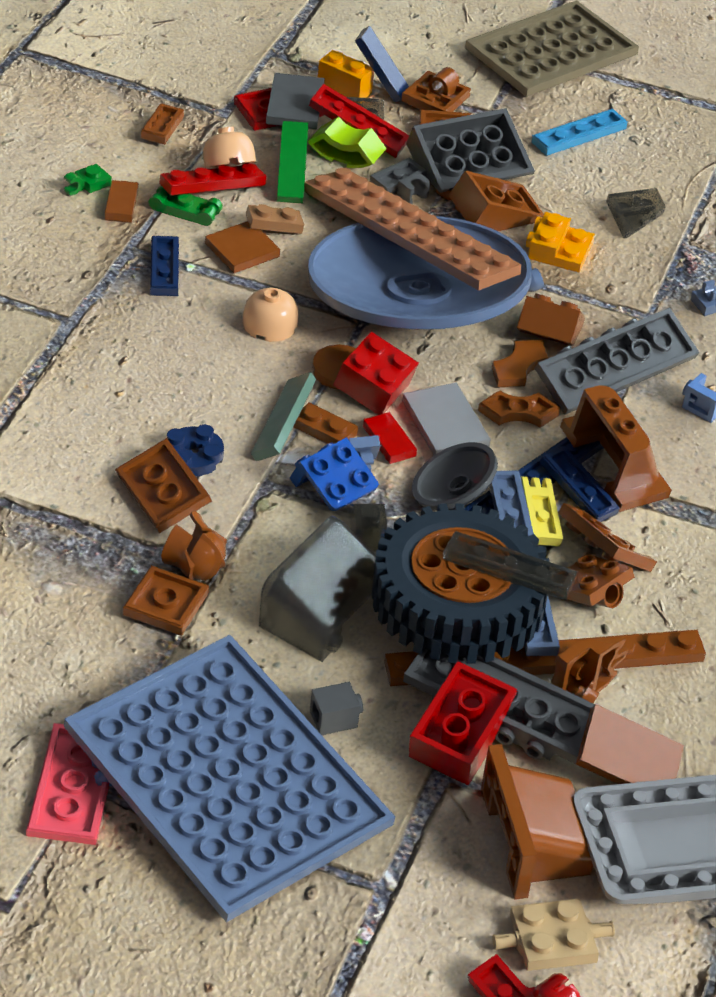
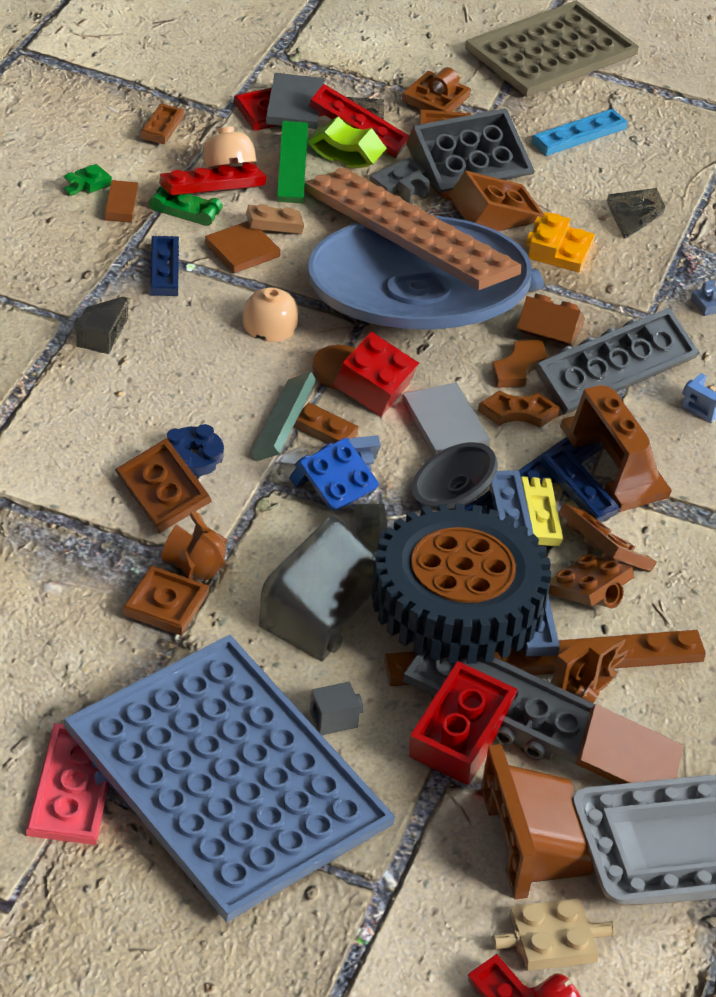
light orange brick [318,50,374,104] -> none
tile [355,26,409,102] -> none
red tile [363,412,417,464] -> none
clear smoke tile [443,531,578,600] -> none
none -> clear smoke slope [73,297,128,354]

